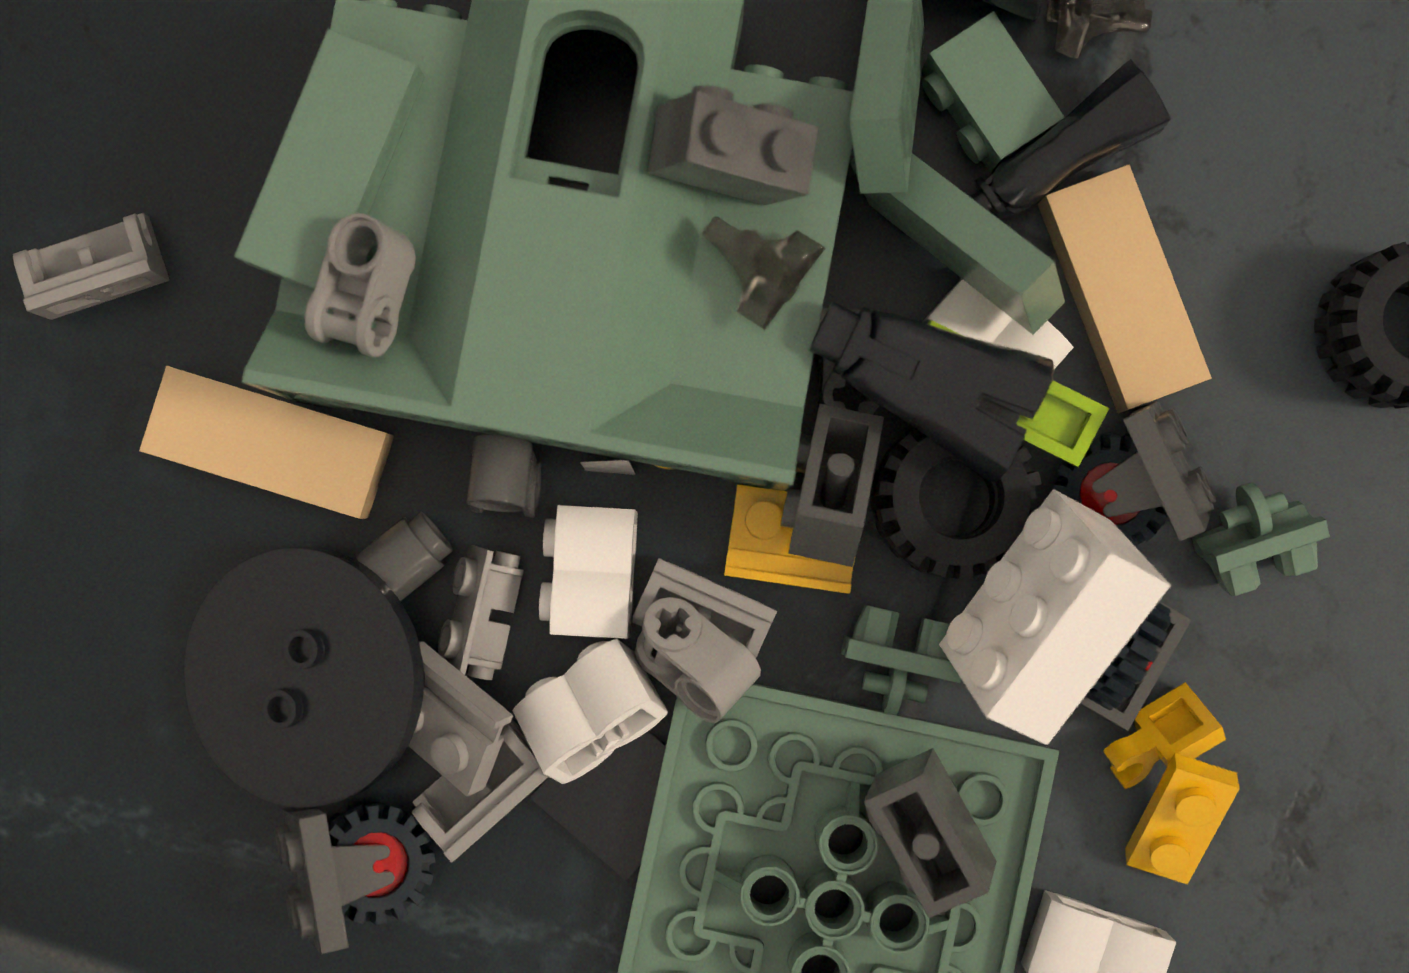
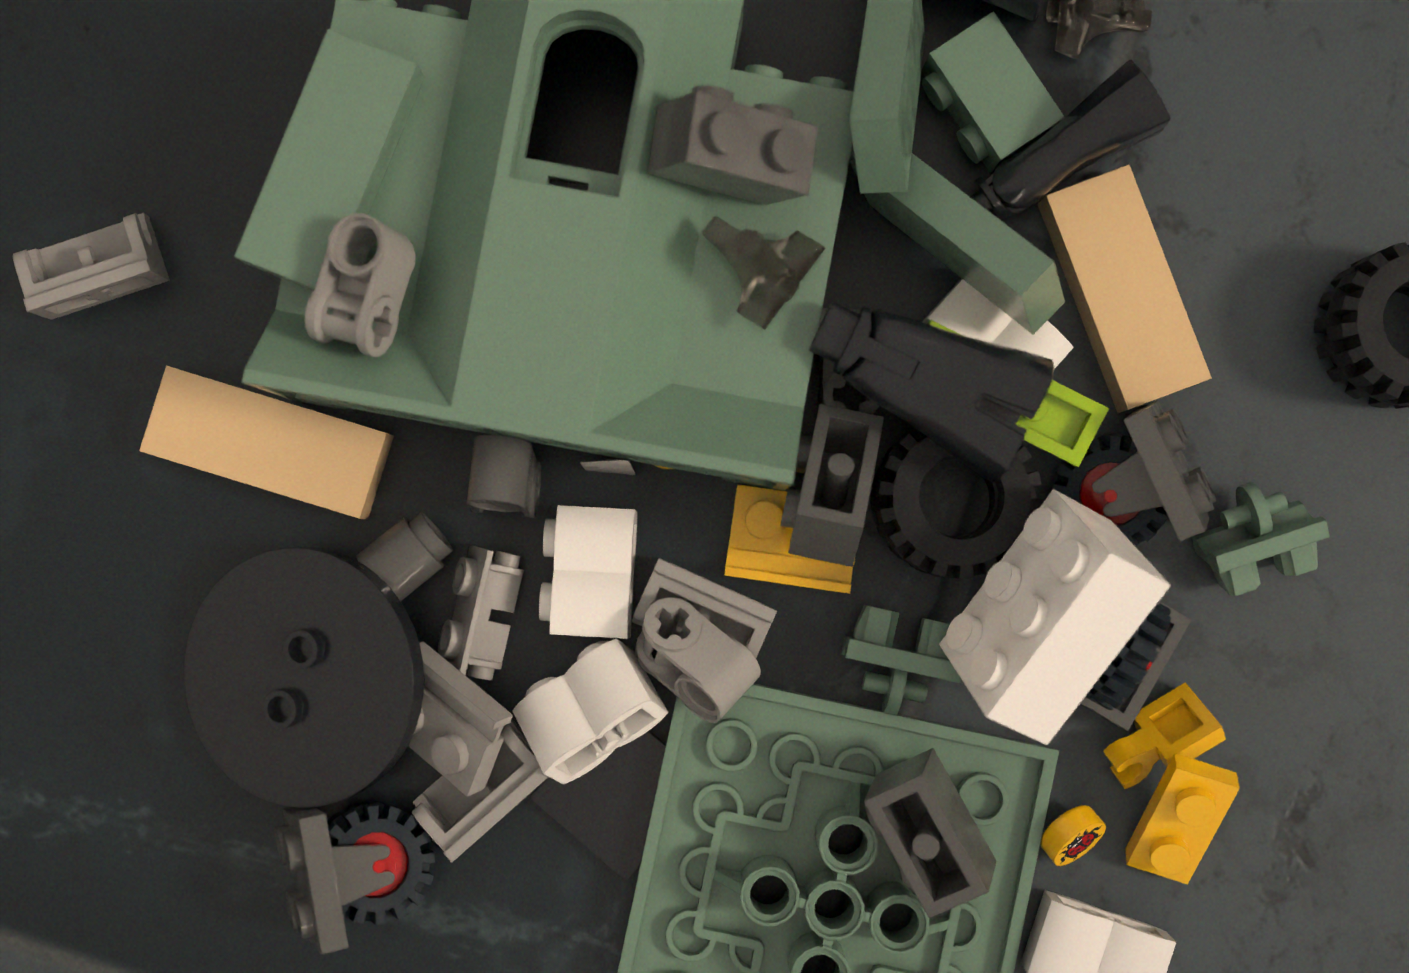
none -> yellow tile [1040,805,1106,866]

